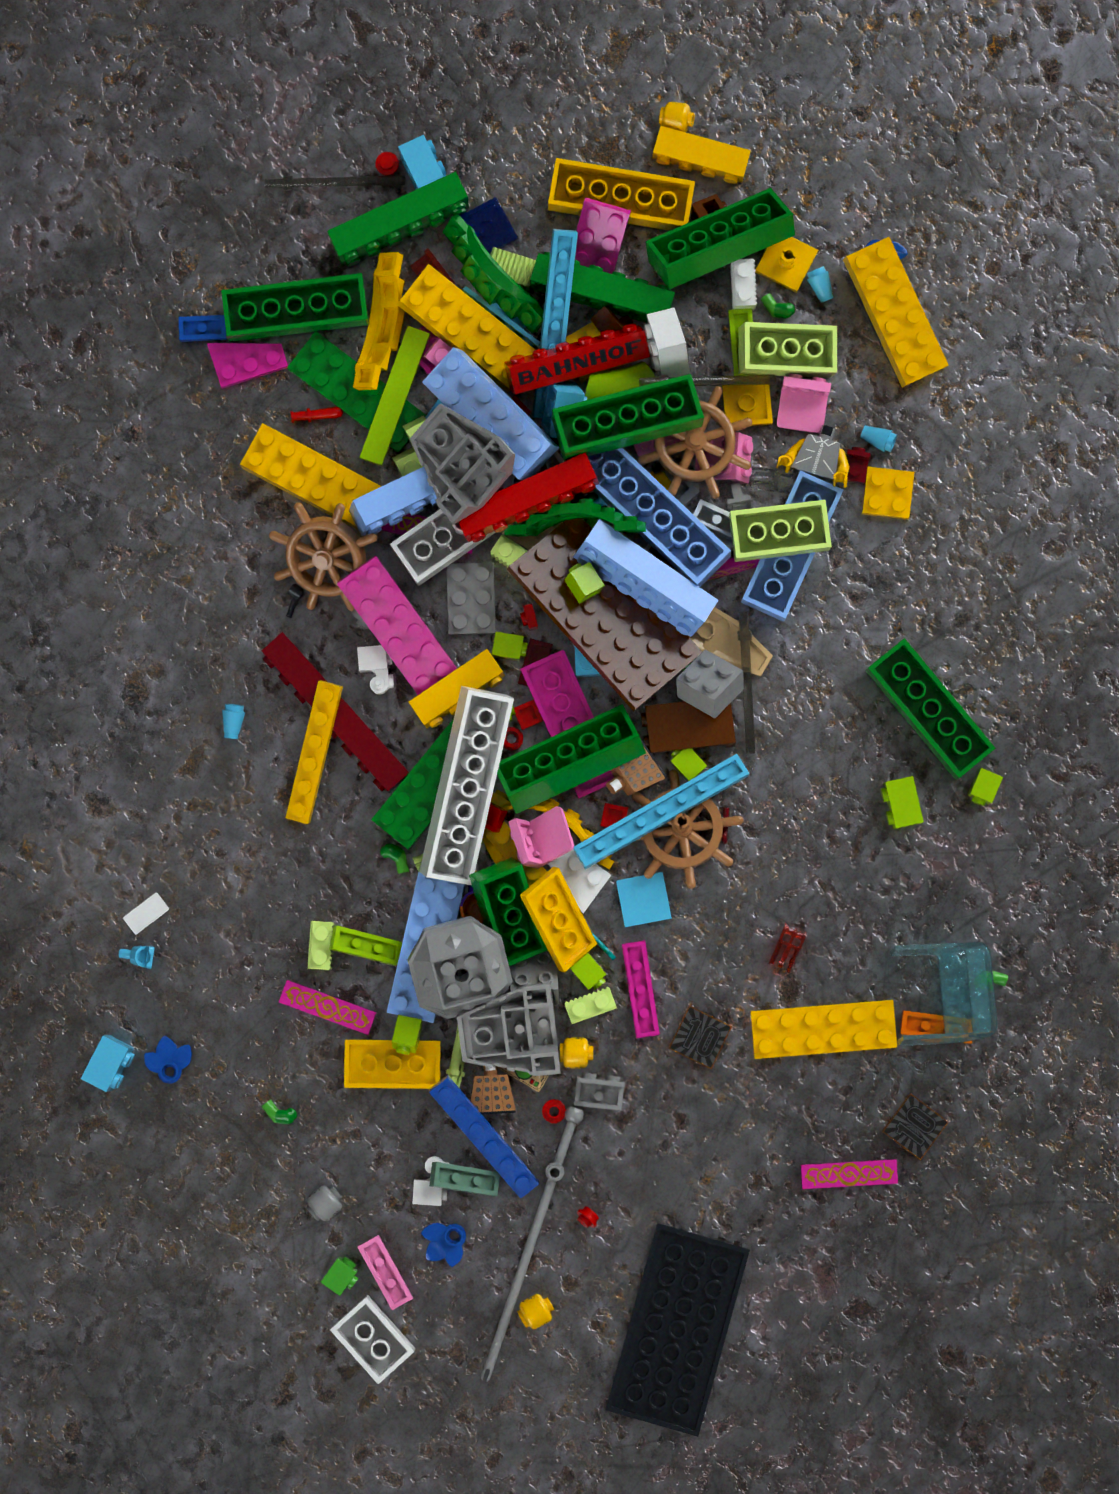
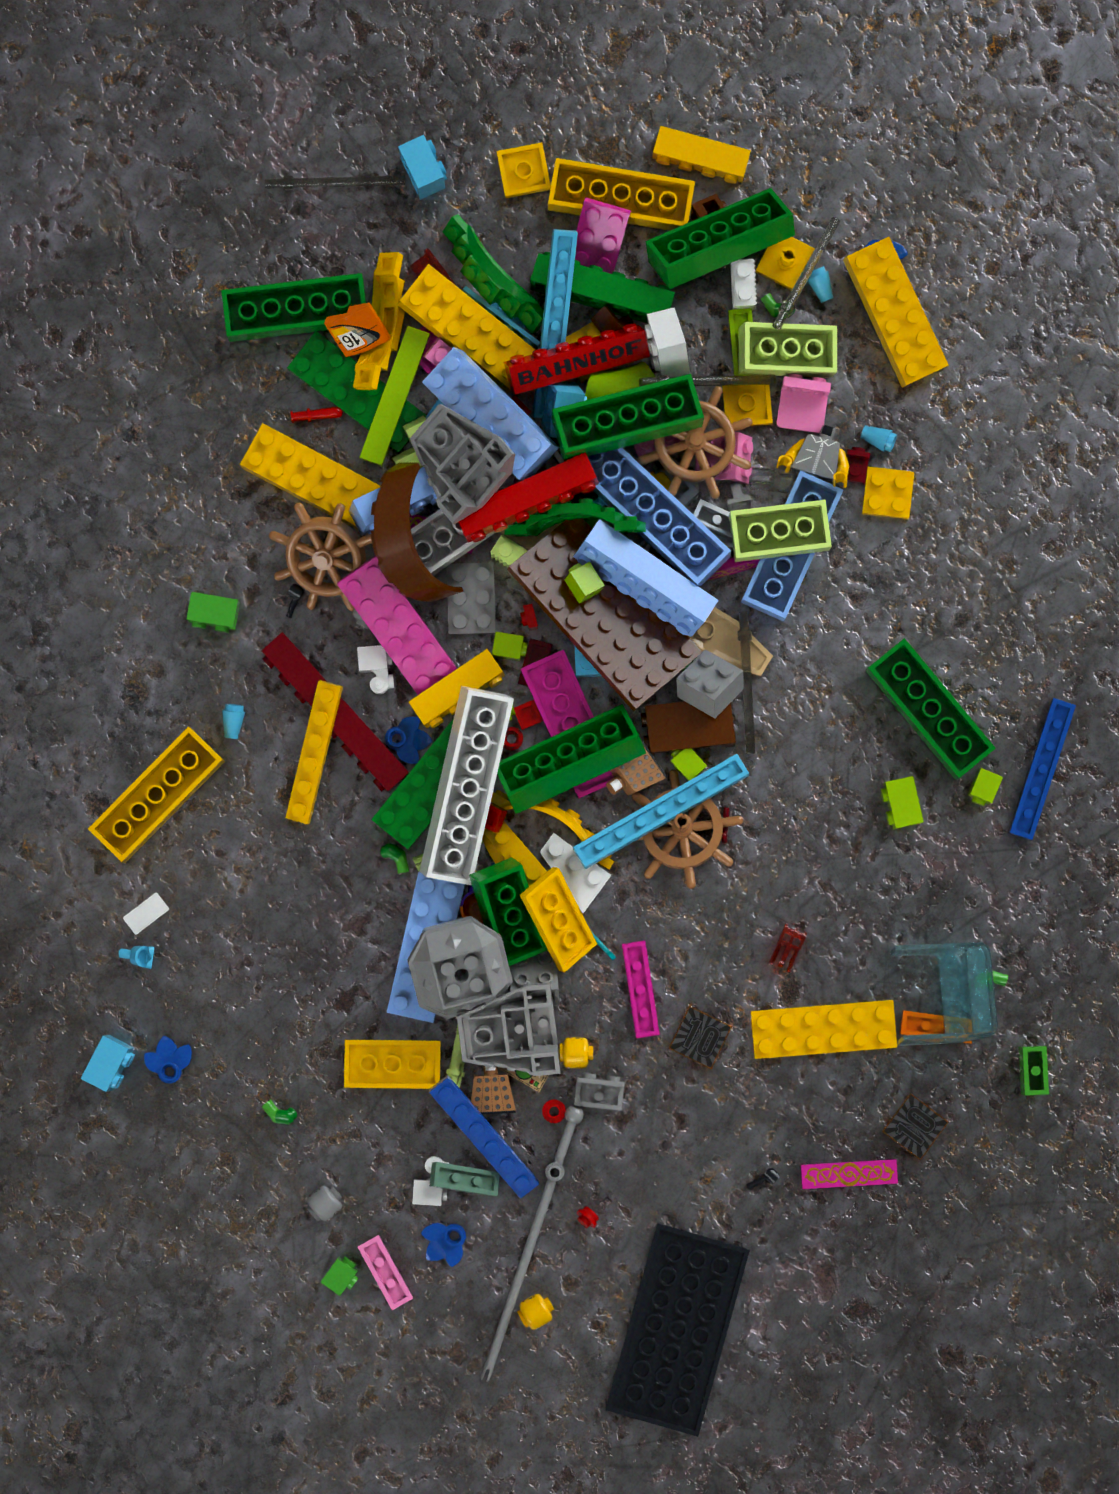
blue plate [178,315,227,342] -> none
dark pink wing [207,343,288,389] -> none
dark pink tile [279,980,377,1035] -> none
yellowish green brick [308,921,336,970] -> none
green brick [327,171,469,267] -> none
lime plate [329,925,402,966] -> none
white brick [330,1295,416,1384] -> none
red plate [375,152,399,176] -> none
lime brick [392,1015,422,1055] -> none
clear blue tile [460,197,518,254] -> none
yellowish green brick [490,247,536,291] -> none
bright pink bracket [508,806,574,869] -> none
yellowish green brick [565,987,617,1024] -> none
lime brick [570,953,607,990] -> none
red plate [600,803,628,828] -> none
medium azure tile [616,872,672,927] -> none
yellow head [659,102,695,132] -> none
none -> yellow brick [88,726,225,863]
none -> bright green brick [186,592,240,633]
none -> orange slope [324,302,391,357]
none -> reddish brown windscreen [371,462,464,602]
none -> blue plate [385,716,432,764]
none -> yellow plate [496,142,551,199]
none -> black hand [746,1168,780,1190]
none -> clear smoke bar [772,217,840,330]
none -> blue plate [1009,698,1076,840]
none -> bright green brick [1018,1046,1049,1095]

